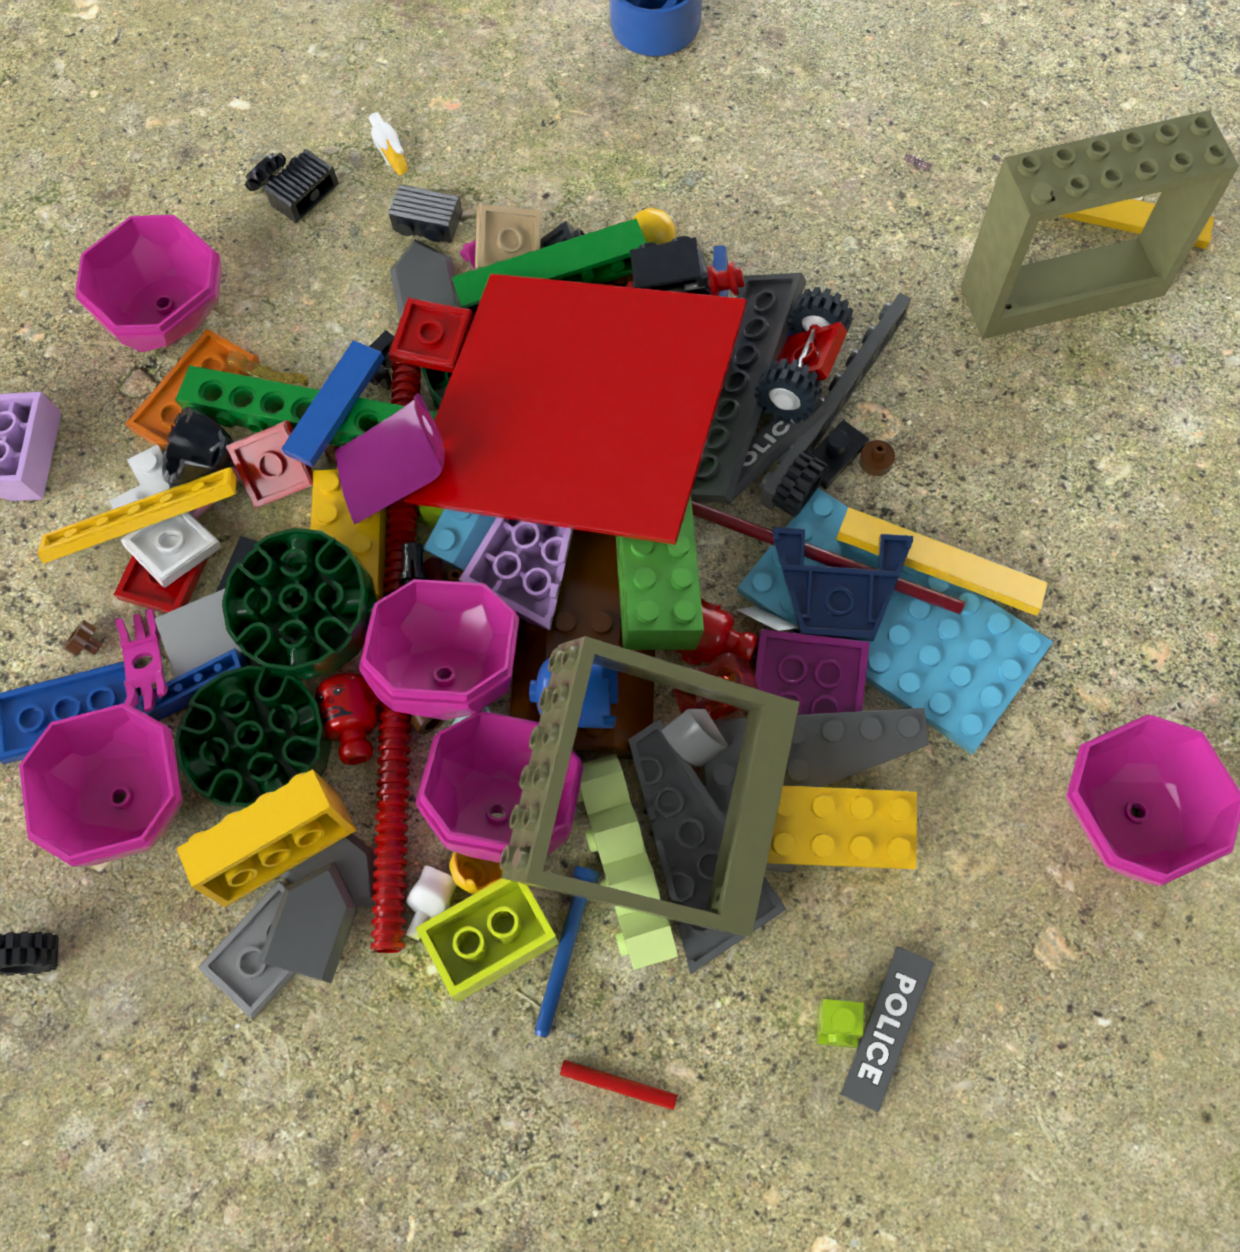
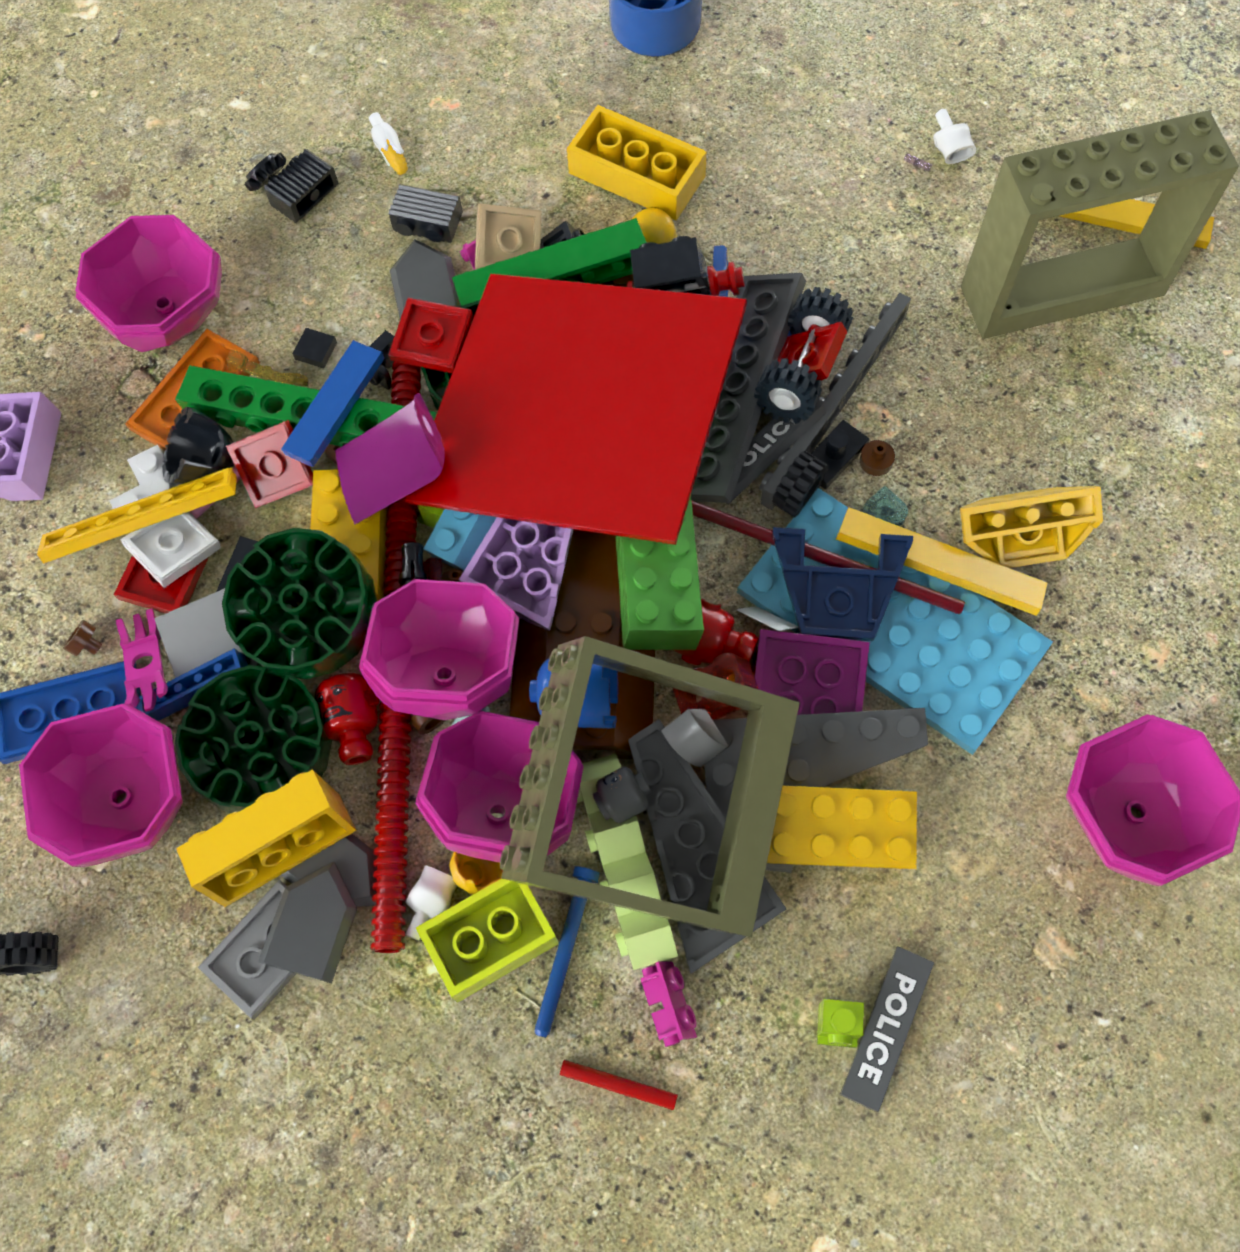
none -> black tile [292,328,337,369]
none -> yellow brick [567,105,707,221]
none -> dark grey head [592,767,652,823]
none -> dark pink hinge [640,961,697,1047]
none -> clear light blue tile [862,486,908,526]
none -> white piece [933,109,976,164]
none -> yellow wedge [960,486,1103,568]

